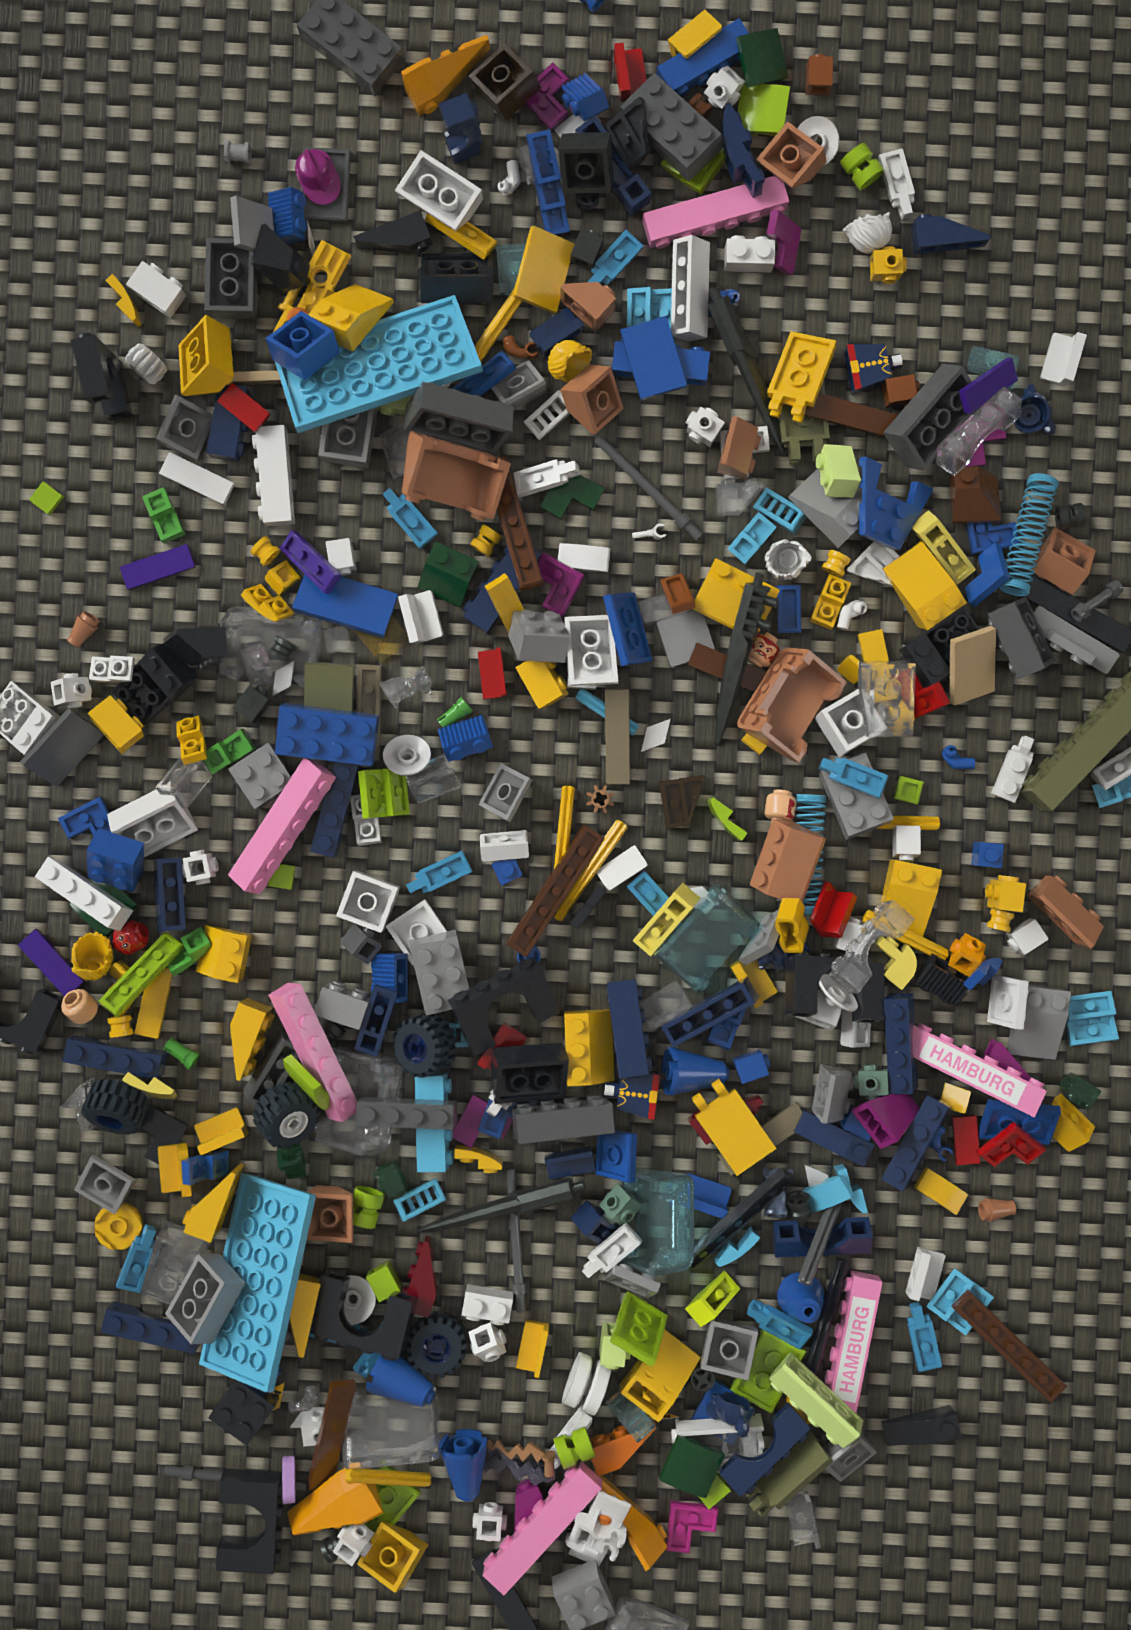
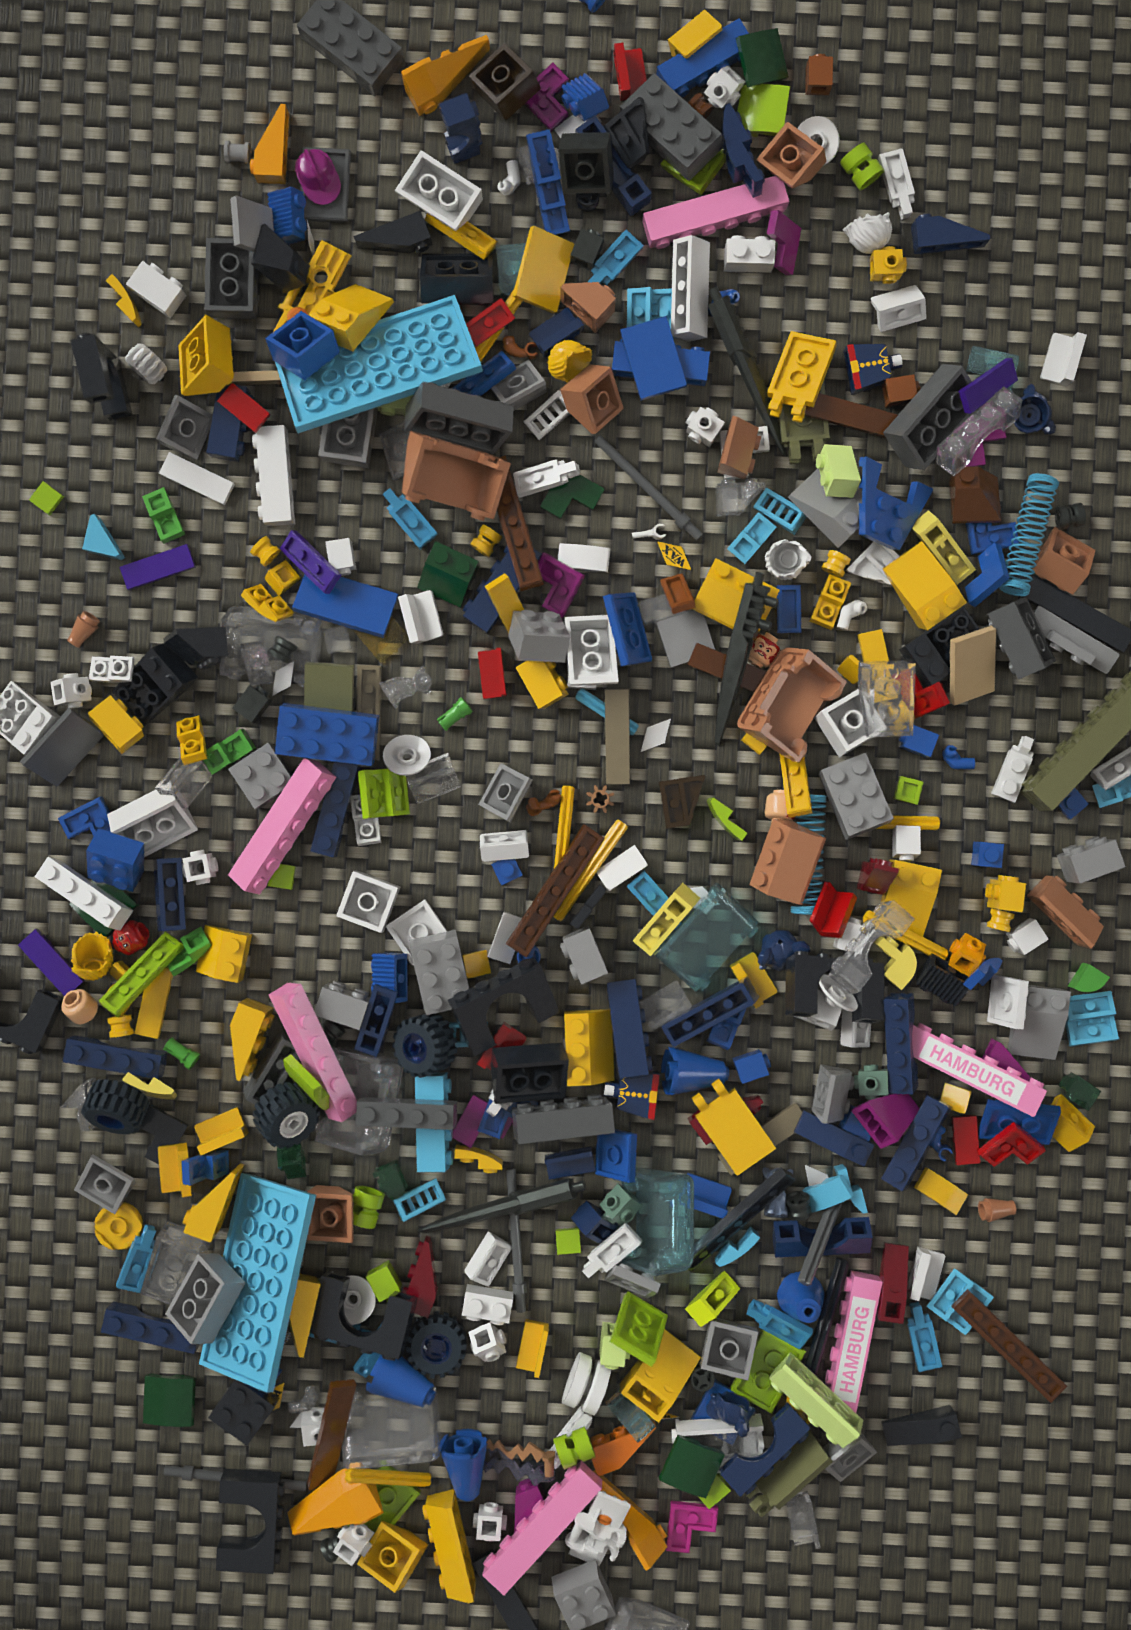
lavender beam [282,1456,296,1504] -> none
dark grey brick [340,923,383,964] -> none
dark azure hinge [406,850,473,893] -> none
blue brick [438,715,493,762] -> none
light grey wing [738,909,779,966] -> none
yellow brick [775,898,809,953] -> none
dark azure hinge [818,758,888,799] -> none
dark grey bar [1071,580,1123,622] -> none
none -> medium azure slope [82,514,125,560]
none -> dark green slope [143,1373,196,1427]
none -> light orange slope [250,104,289,184]
none -> yellow slope [422,1489,476,1603]
none -> yellow slope [463,950,491,979]
none -> white slope [465,1232,512,1287]
none -> red panel [466,298,515,347]
none -> white slope [487,911,522,964]
none -> dark orange arm [526,789,562,816]
none -> lime tile [556,1227,581,1255]
none -> light grey brick [560,926,608,984]
none -> yellow sticker [657,542,691,570]
none -> yellow tile [779,753,813,818]
none -> dark red slope [857,858,899,895]
none -> white panel [871,285,926,332]
none -> dark red slope [876,1242,909,1324]
none -> blue brick [899,724,939,758]
none -> light grey brick [1056,836,1126,884]
none -> blue plate [1057,788,1089,819]
none -> bright green brick [1068,963,1110,992]

